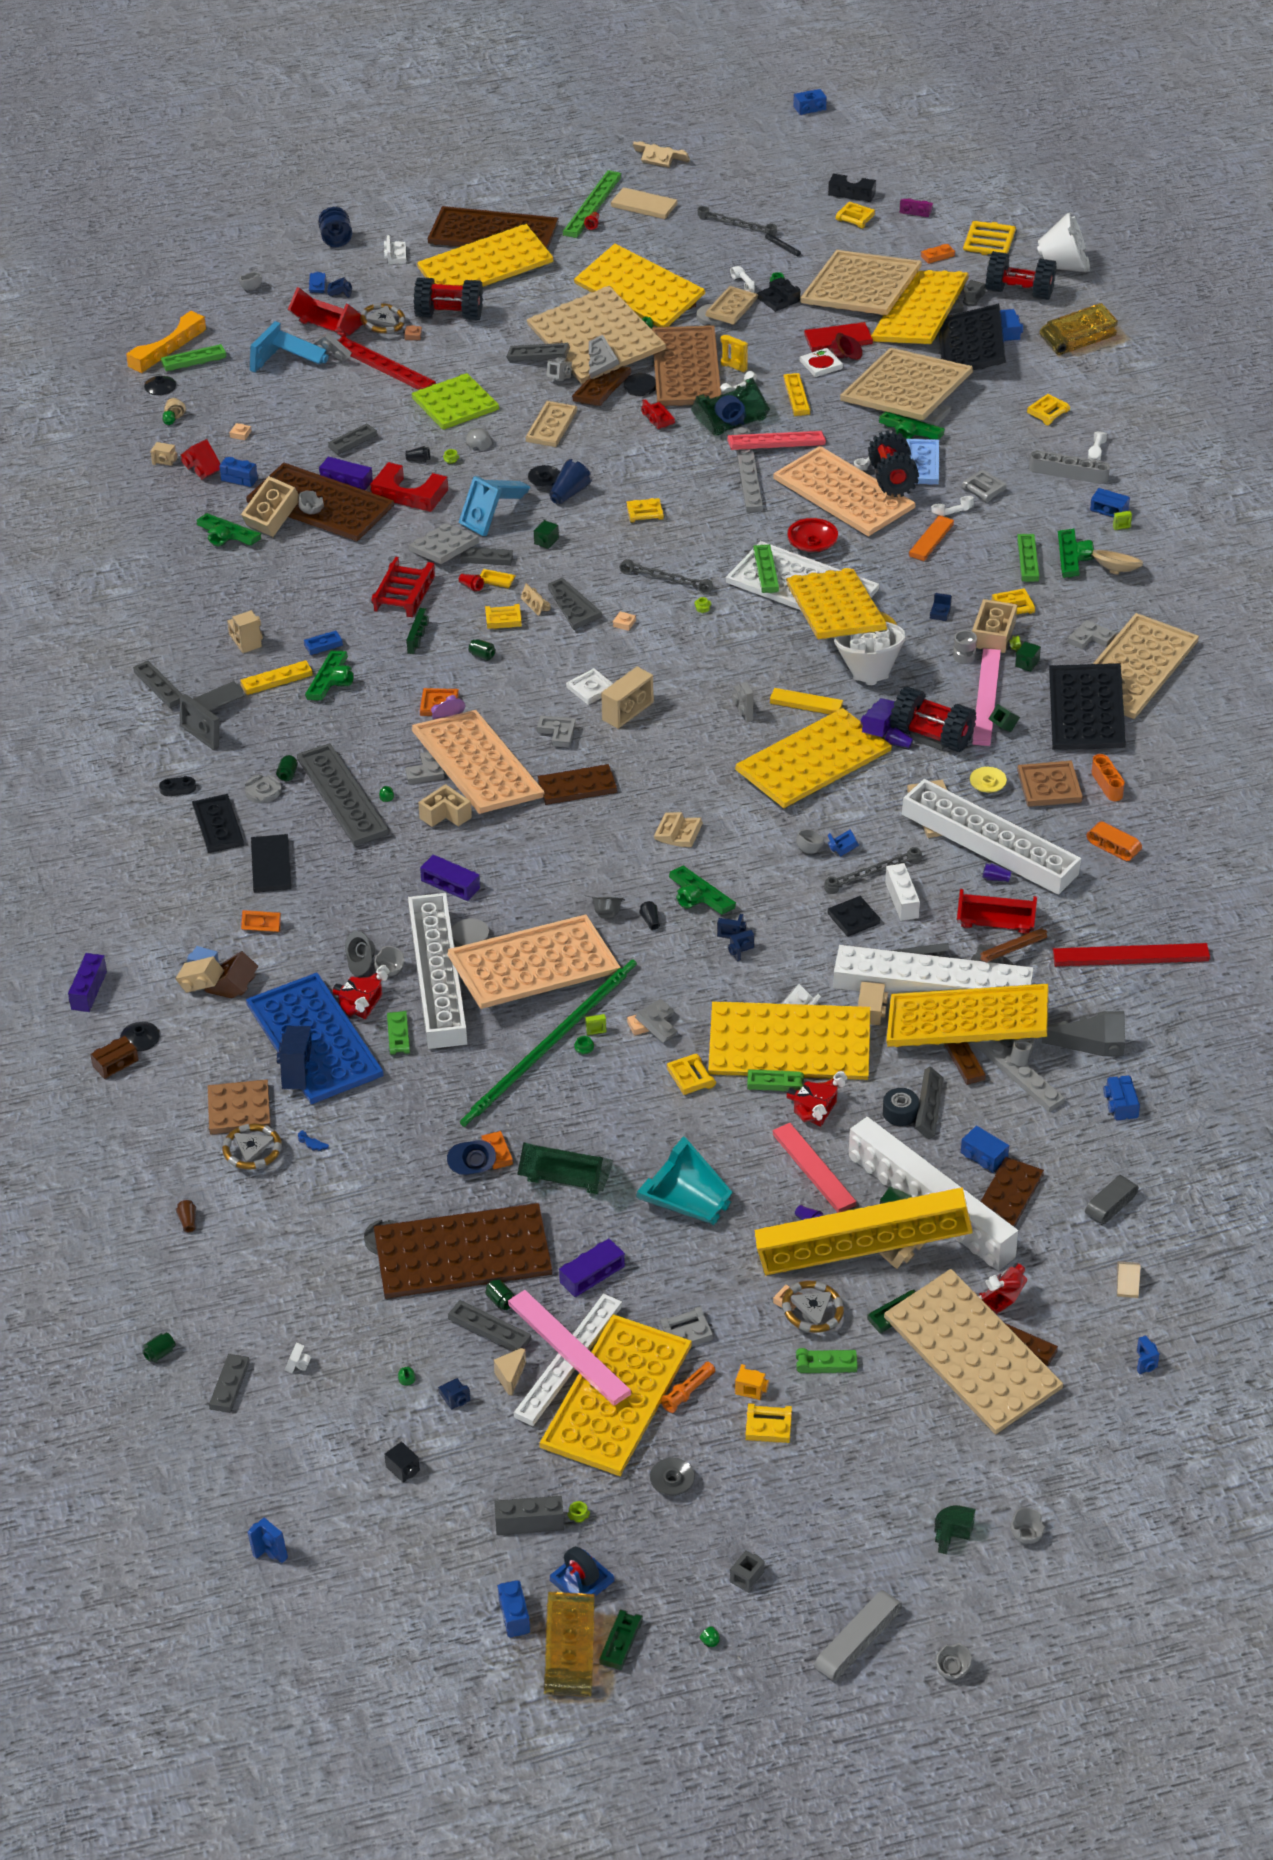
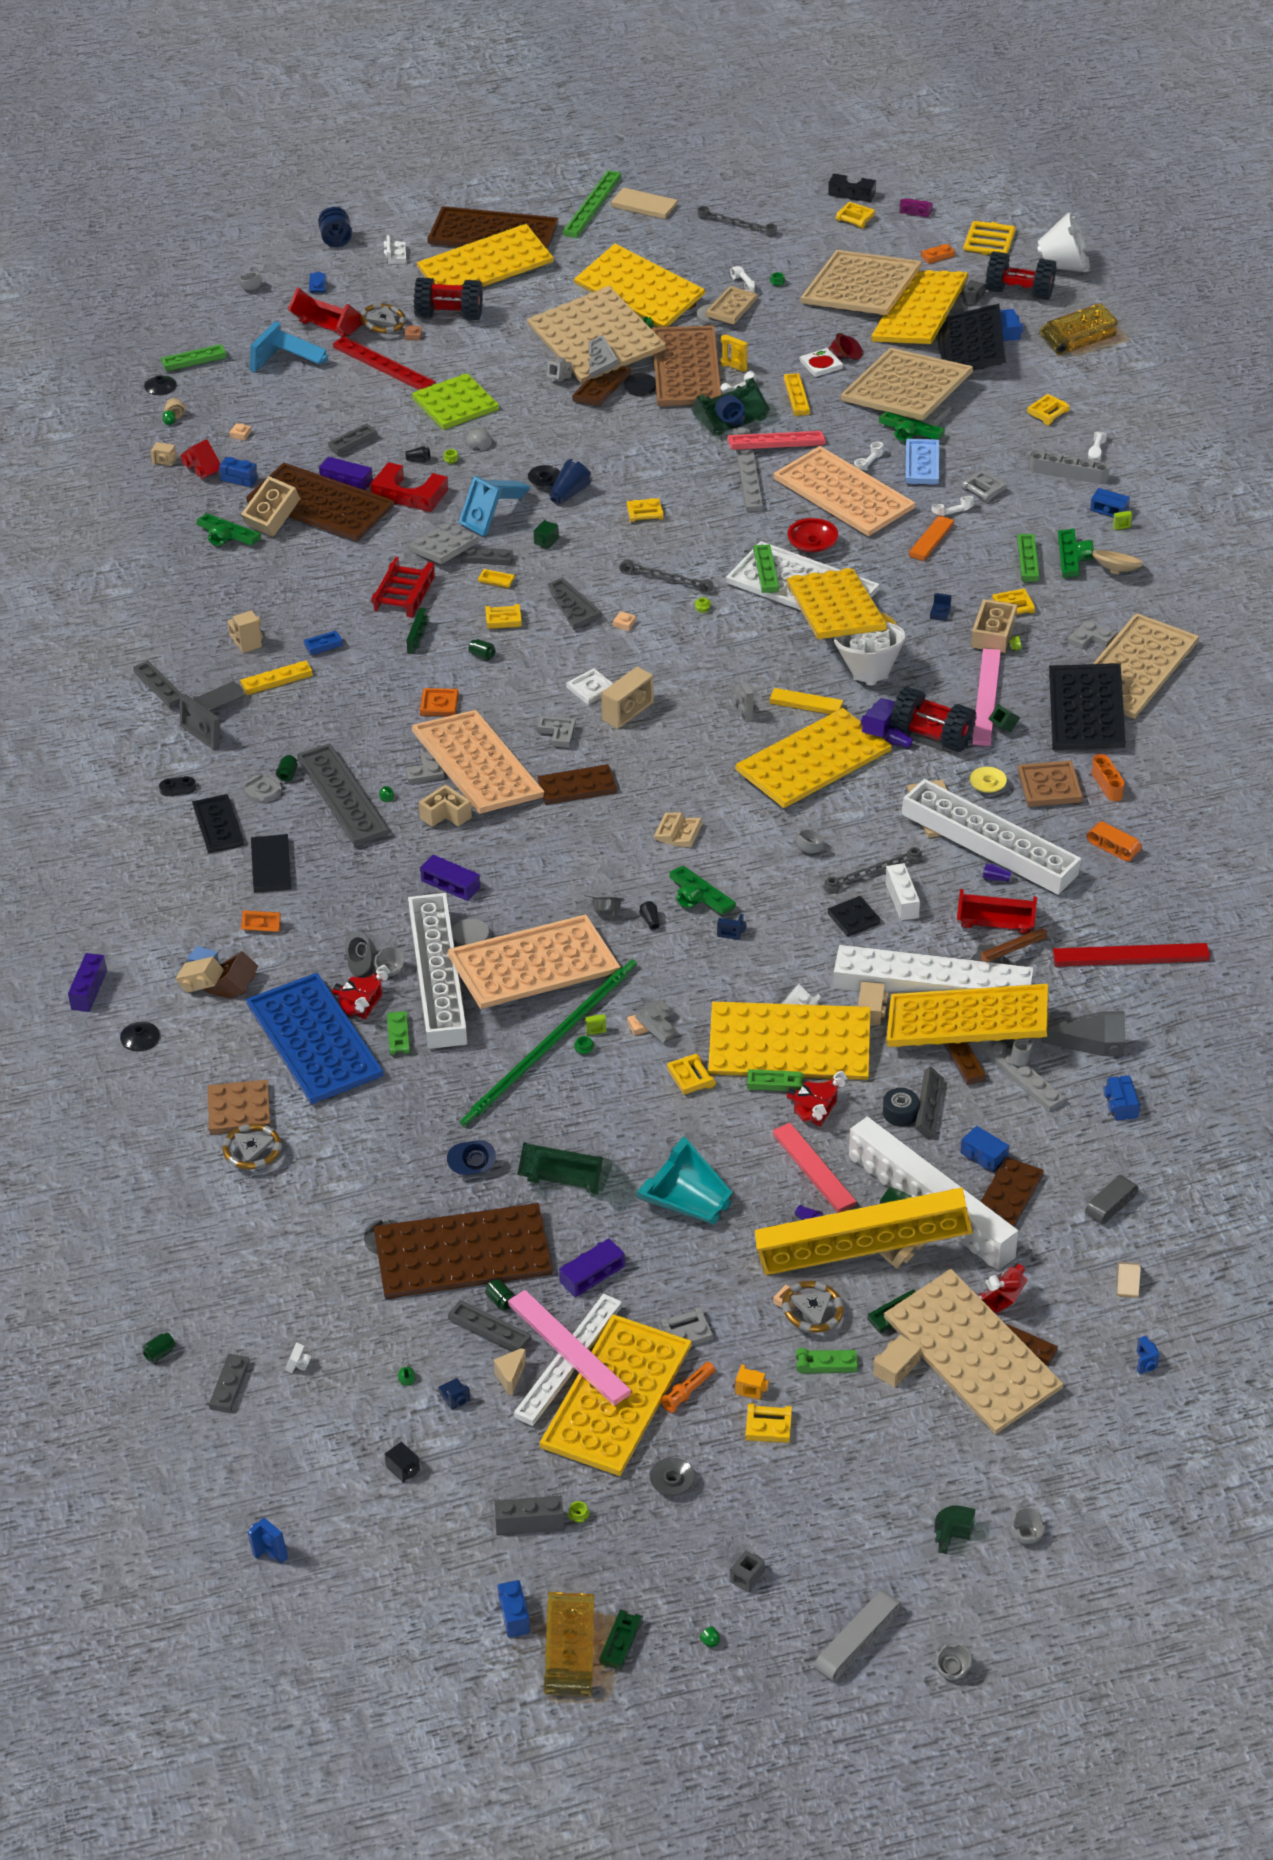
reddish brown brick [90,1036,139,1079] -> none
light orange arch [126,311,206,373] -> none
reddish brown cone [176,1200,196,1232] -> none
dark blue wedge [277,1026,312,1089] -> none
light grey hair [298,491,324,514] -> none
blue piece [298,1130,329,1151] -> none
green plate [305,651,354,701] -> none
light grey plate [313,332,352,361] -> none
dark blue bracket [327,277,353,298] -> none
medium lavender dish [431,695,466,720] -> none
red cone [459,573,484,591] -> none
orange plate [481,1131,513,1170] -> none
dark grey plate [506,343,570,361] -> none
tan hinge [521,583,551,616] -> none
tan tile [525,401,577,447] -> none
plate [549,1546,614,1608] -> none
red cone [584,212,600,230] -> none
tan bracket [633,141,690,168] -> none
red bracket [641,399,675,429] -> none
dark blue bracket [728,930,754,961] -> none
black plate [757,277,801,312] -> none
black bar [765,233,801,257] -> none
blue brick [793,89,827,115] -> none
red tile [804,322,873,352] -> none
blue bracket [827,829,859,857] -> none
black plate [868,430,919,497] -> none
dark grey plate [888,943,949,956] -> none
light grey wheel [953,630,977,664] -> none
dark green brick [1015,641,1041,672] -> none
none -> tan brick [873,1335,921,1388]

